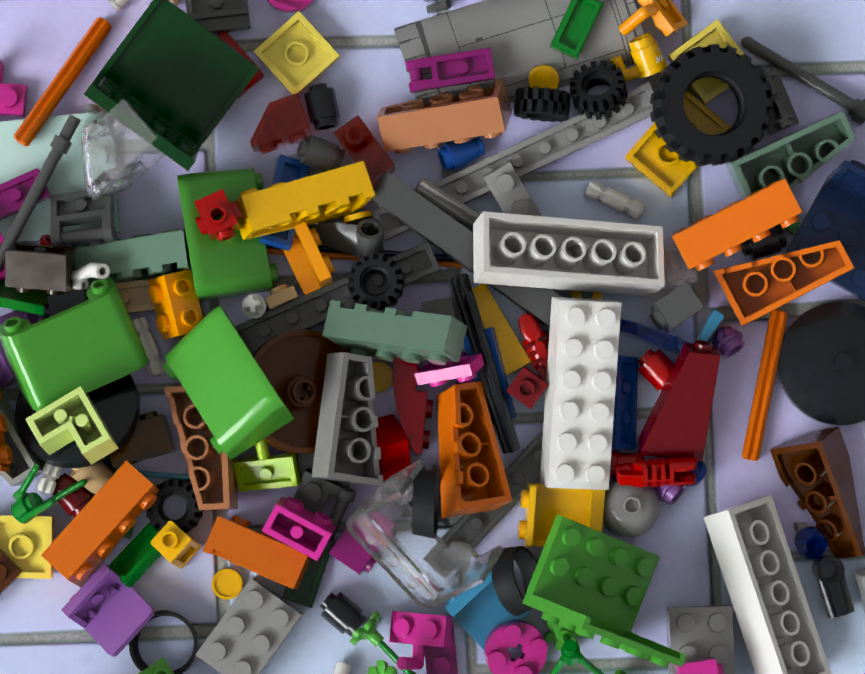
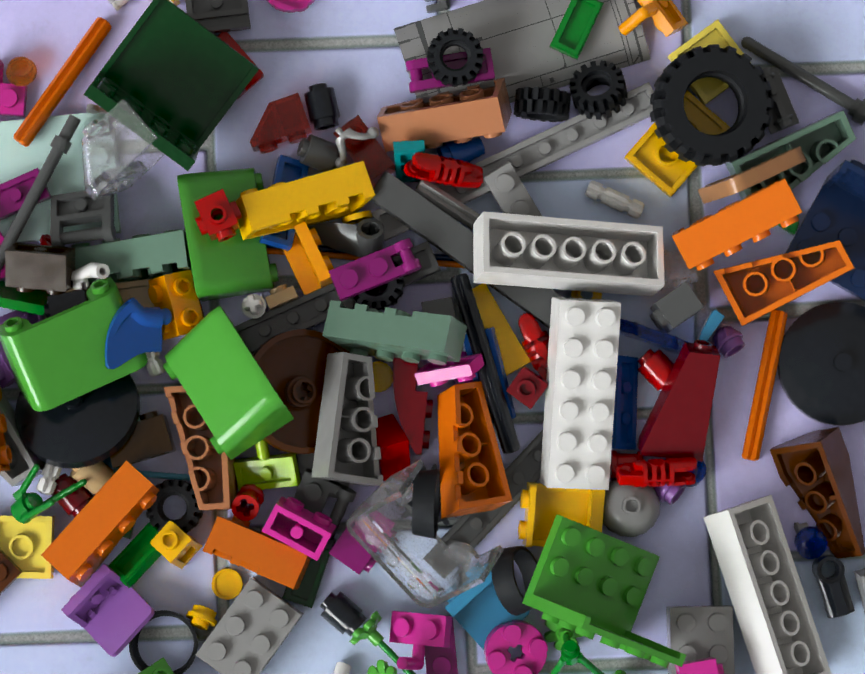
yellowish green brick [25,386,119,465] -> none
light yellow plate [253,11,340,98] -> none
yellow piece [528,64,559,89] -> none
yellow piece [610,33,668,83] -> none
black brick [741,224,787,260] -> none
none -> clear orange plate [6,57,37,86]
none -> blue arm [105,297,172,369]
none -> yellow plate [186,605,217,630]
none -> red bush [231,484,264,521]
none -> magenta plate [329,238,422,301]
none -> light grey piece [335,127,379,168]
none -> teal plate [393,140,425,183]
none -> red hinge [403,152,483,188]
none -> black tyre [427,28,483,87]
none -> medium nougat beam [698,146,806,204]

